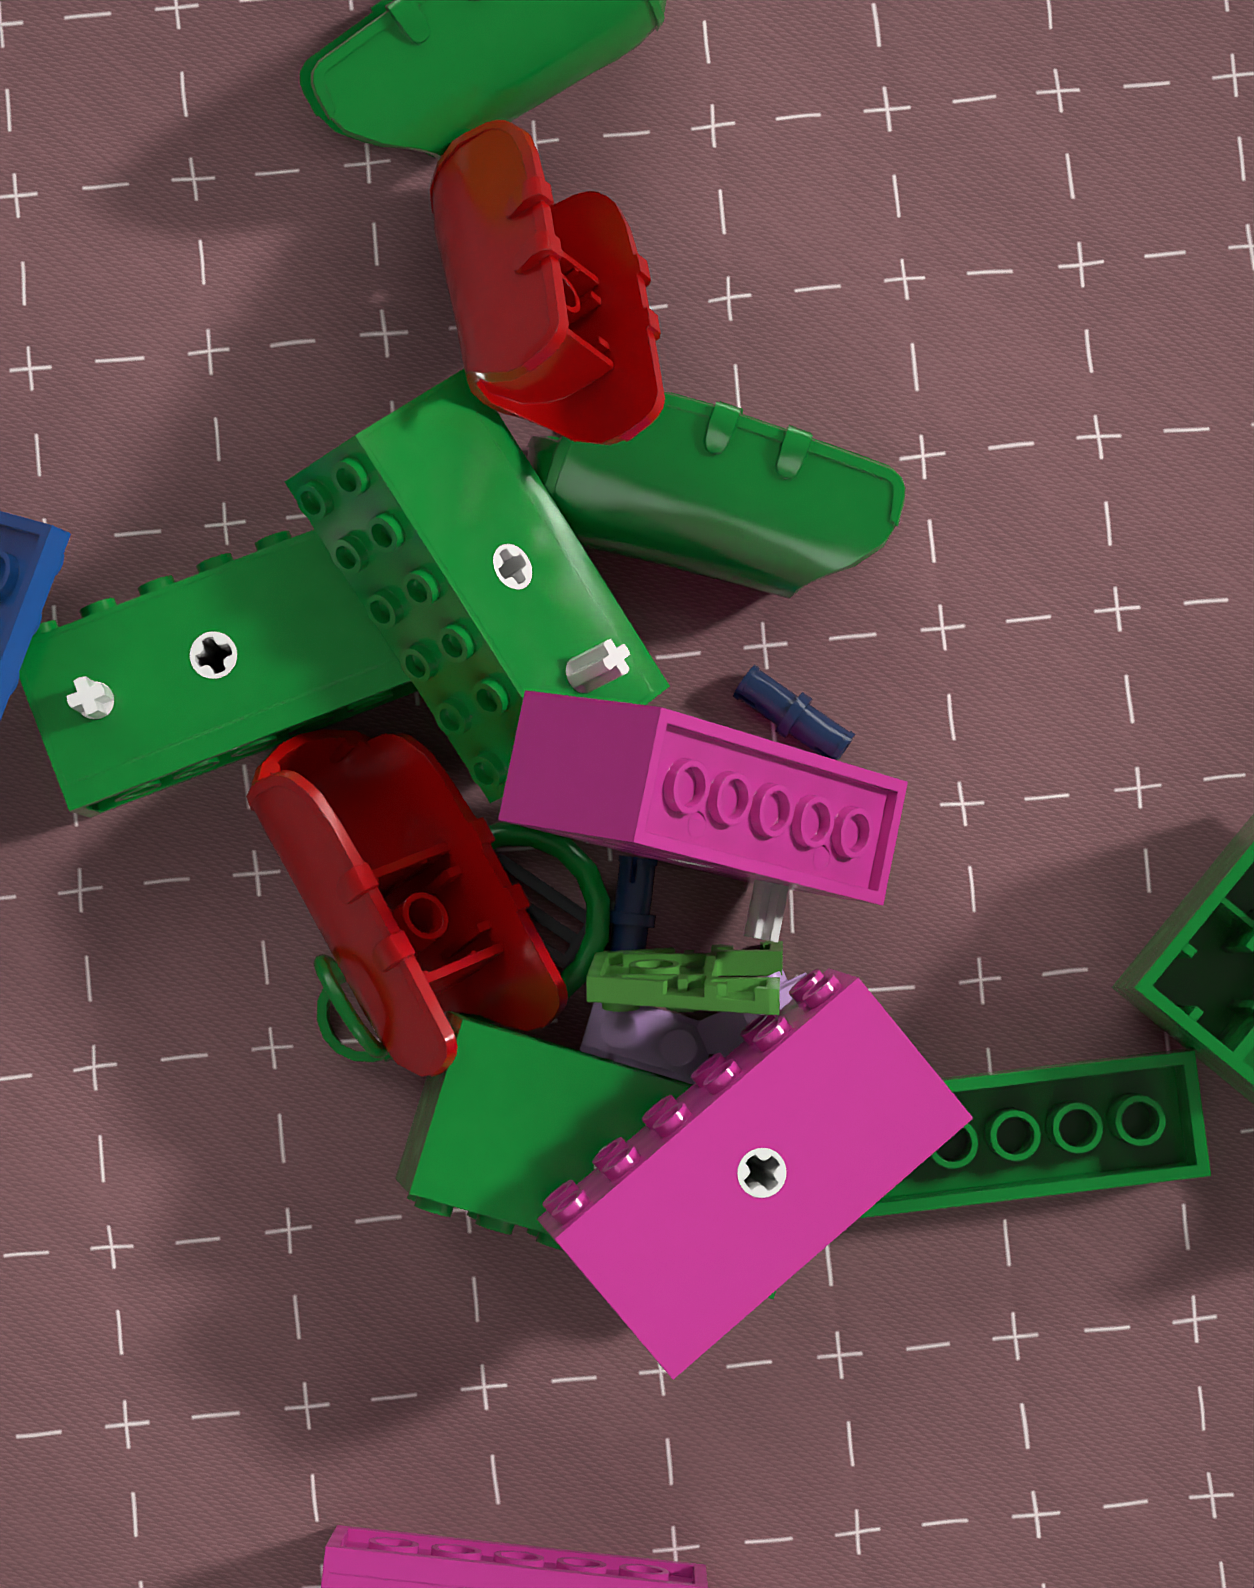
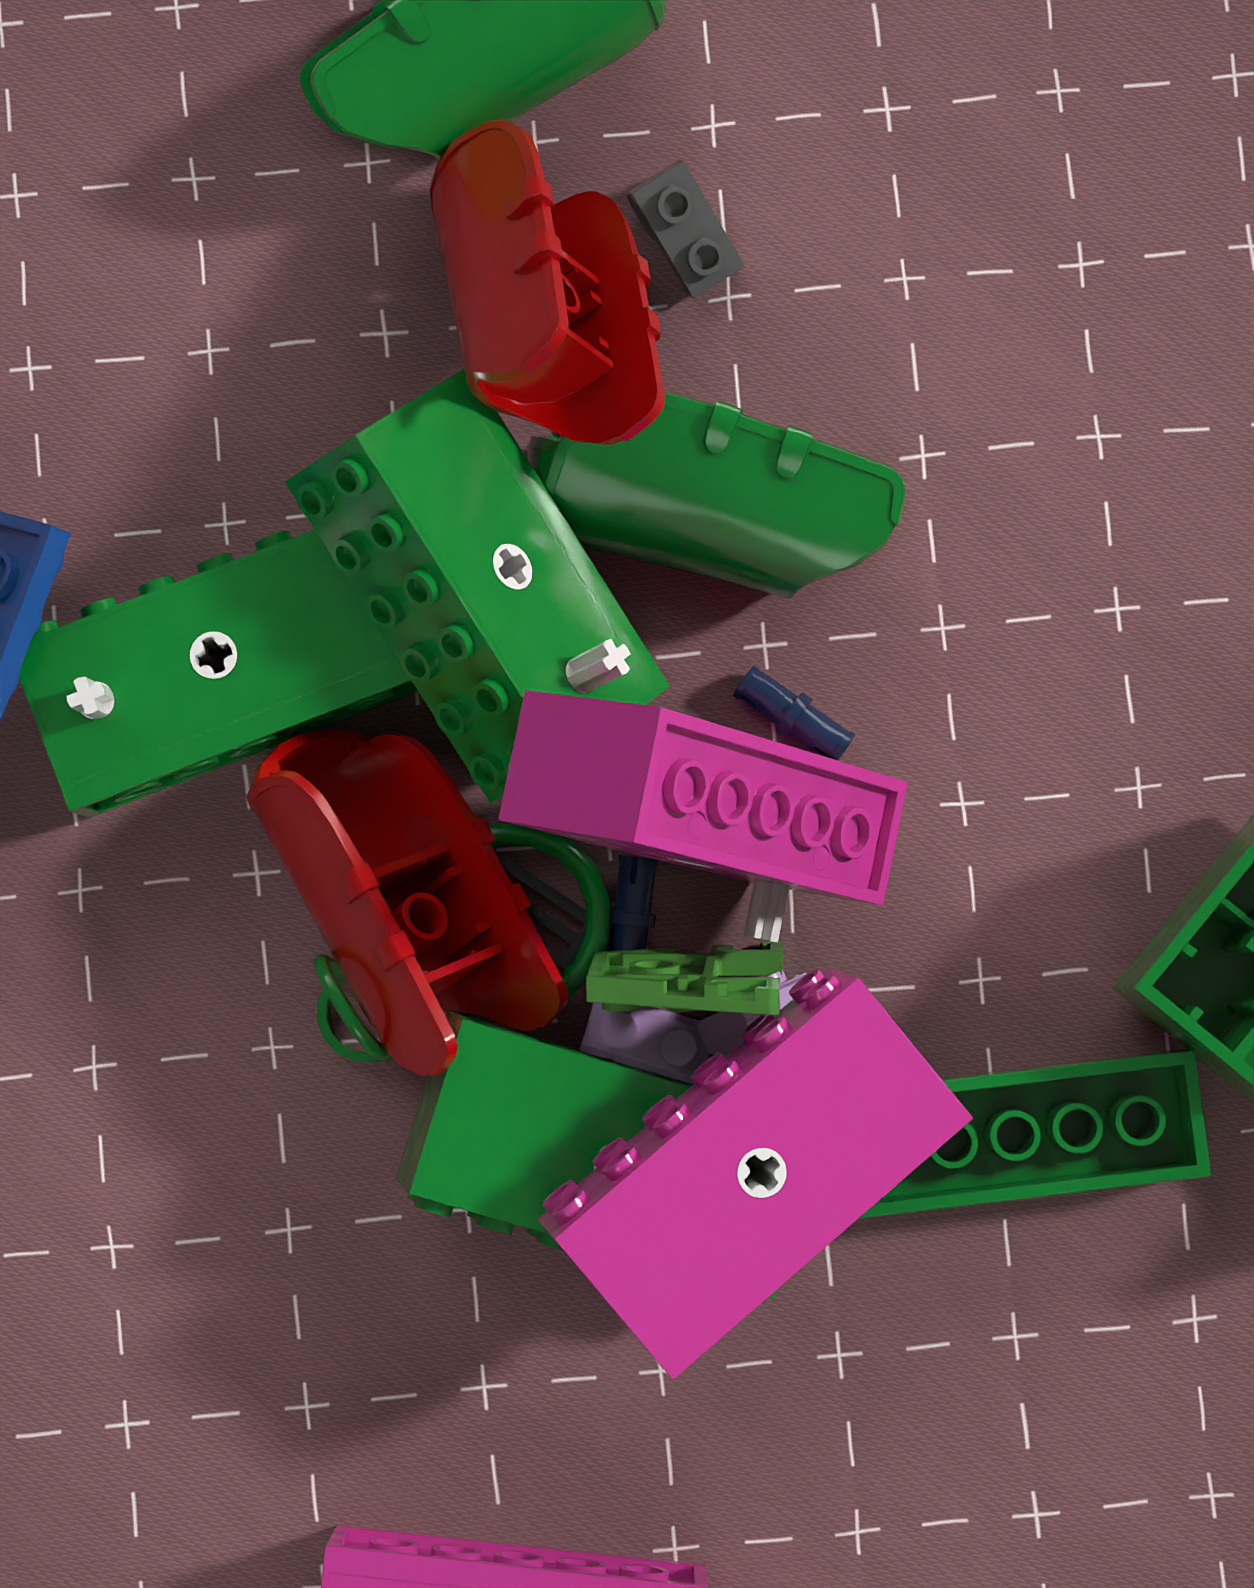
none -> dark grey plate [627,160,745,299]

